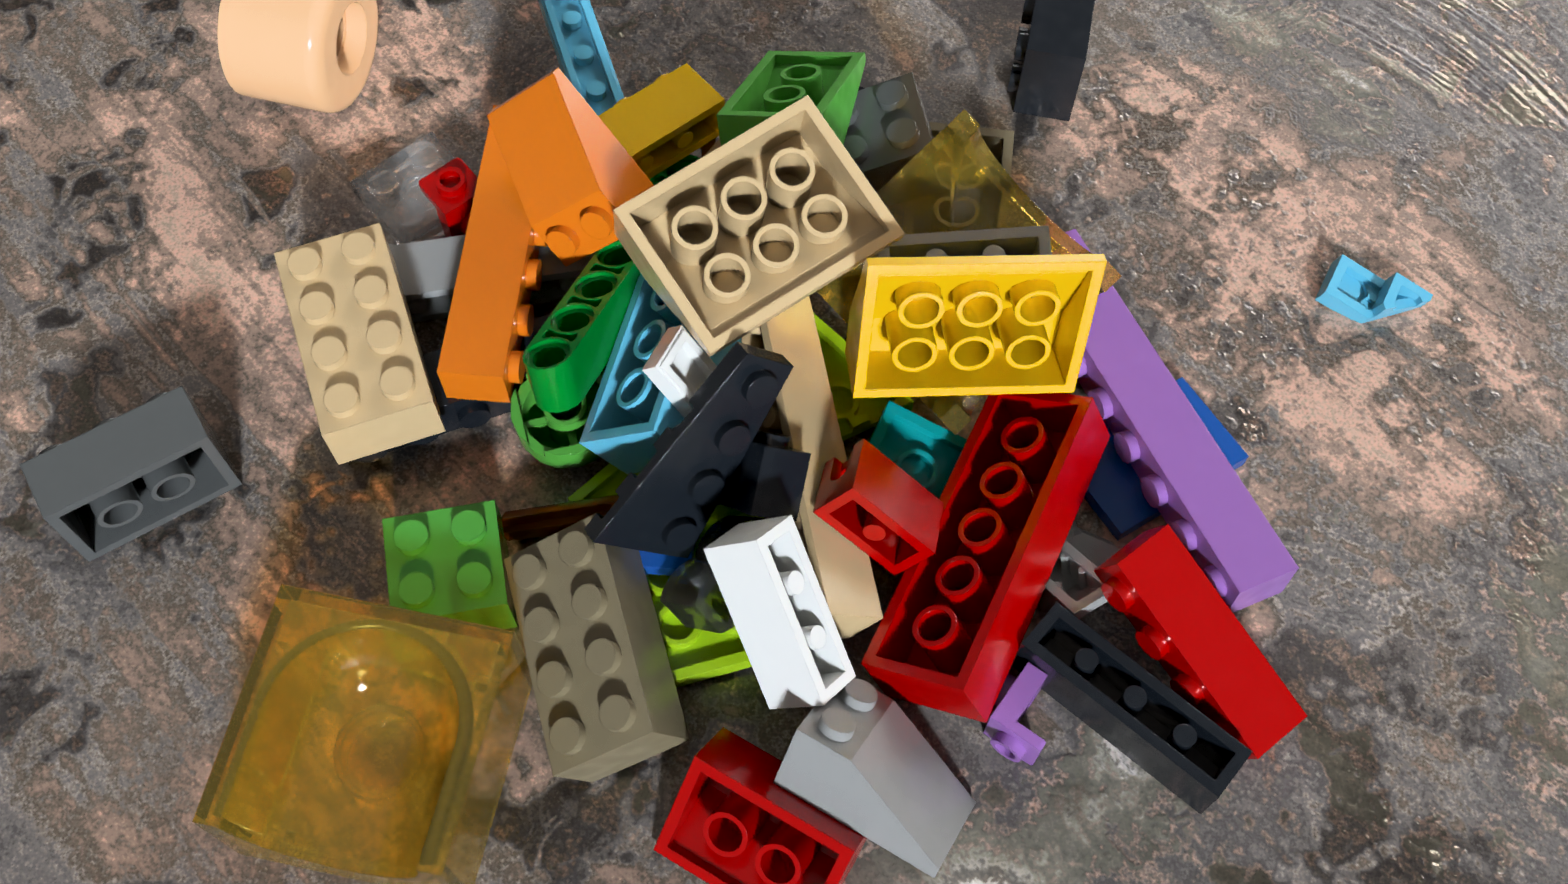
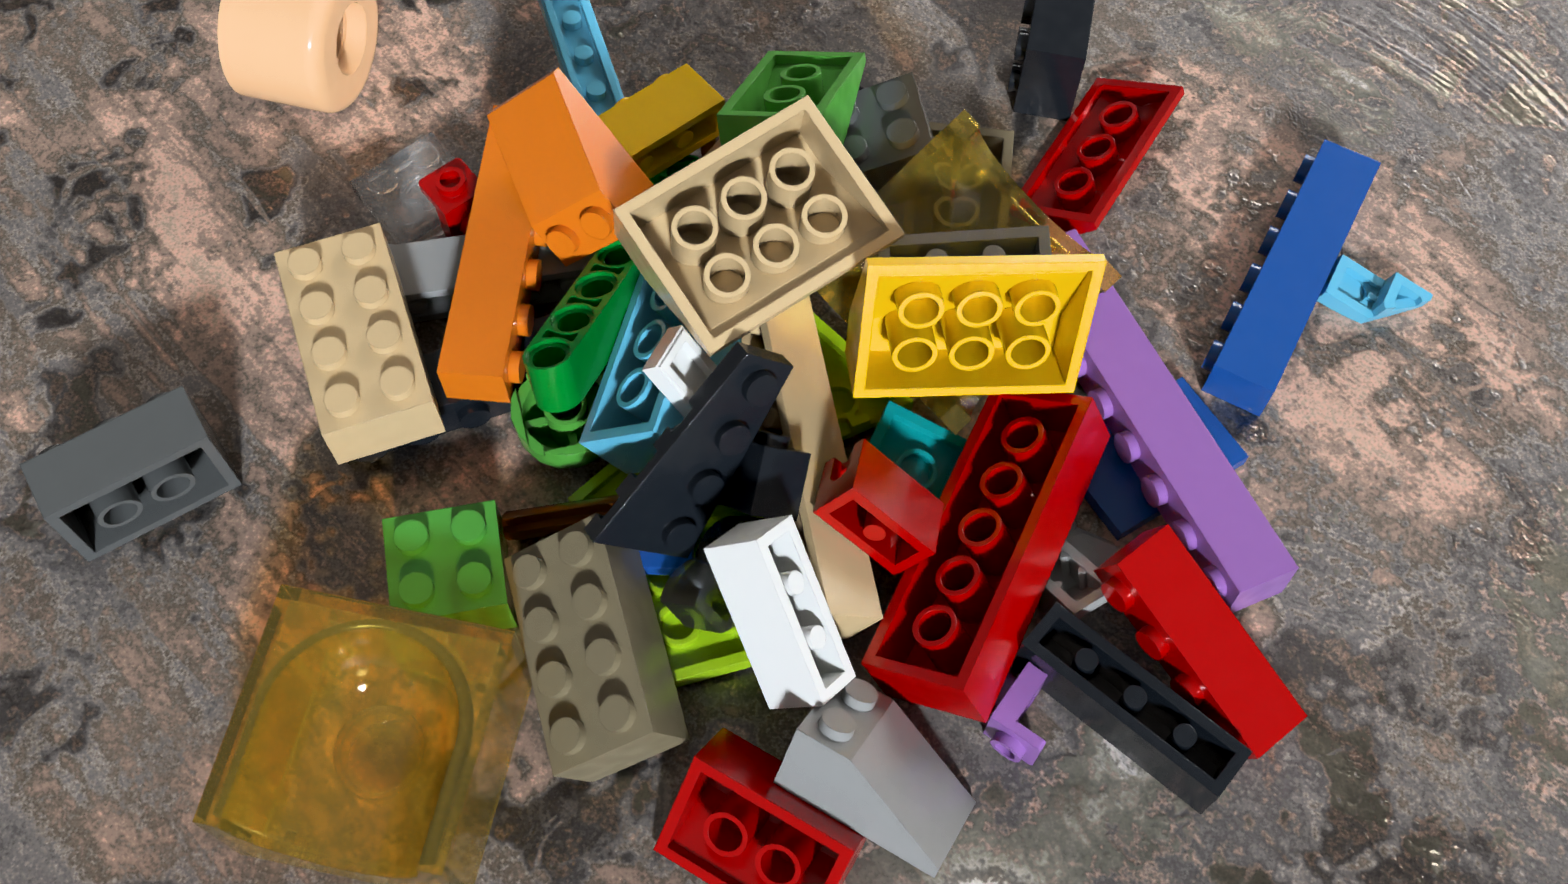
none -> red slope [1008,78,1185,237]
none -> blue brick [1201,139,1381,417]

